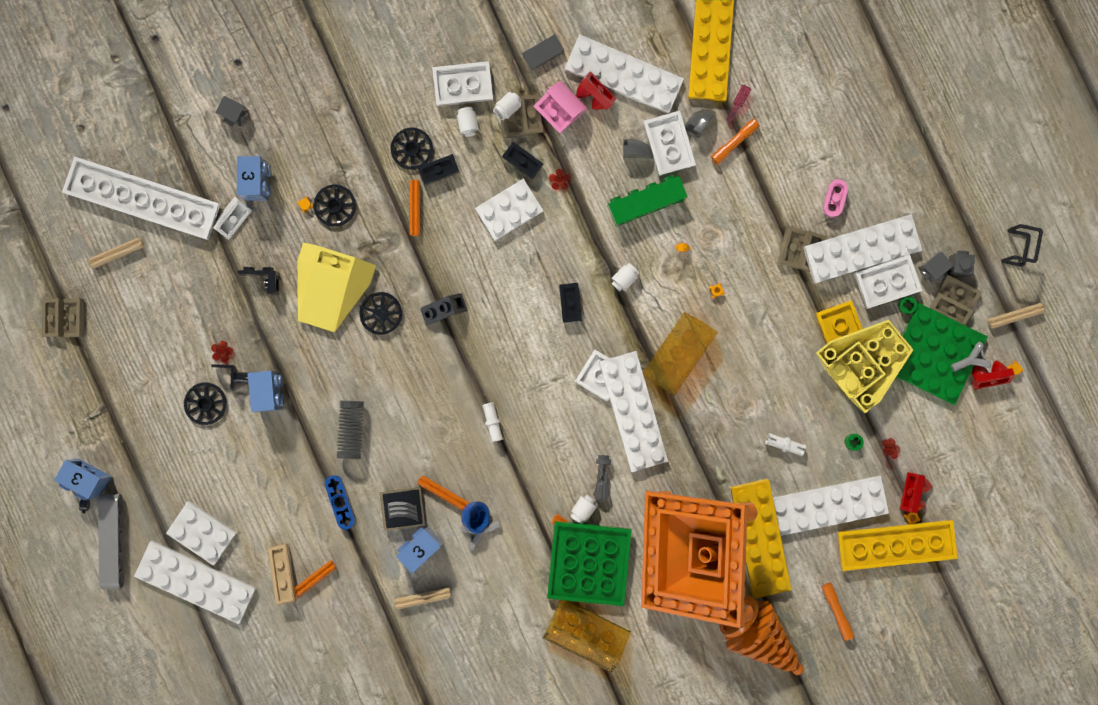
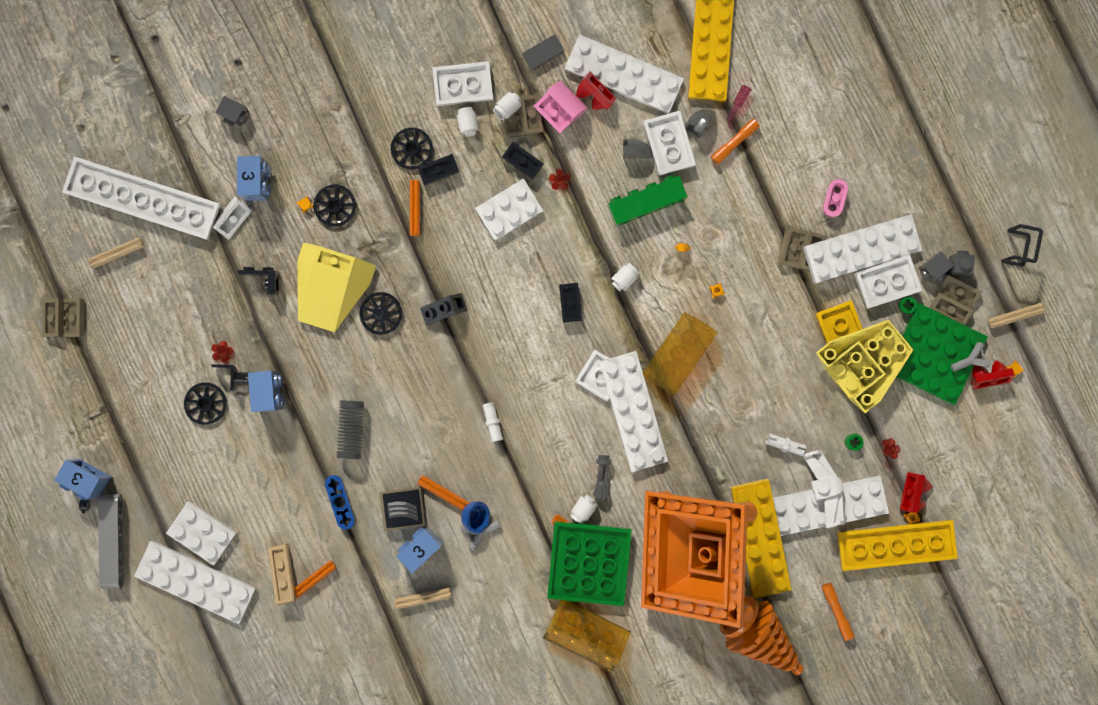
none -> white plate [803,450,845,529]

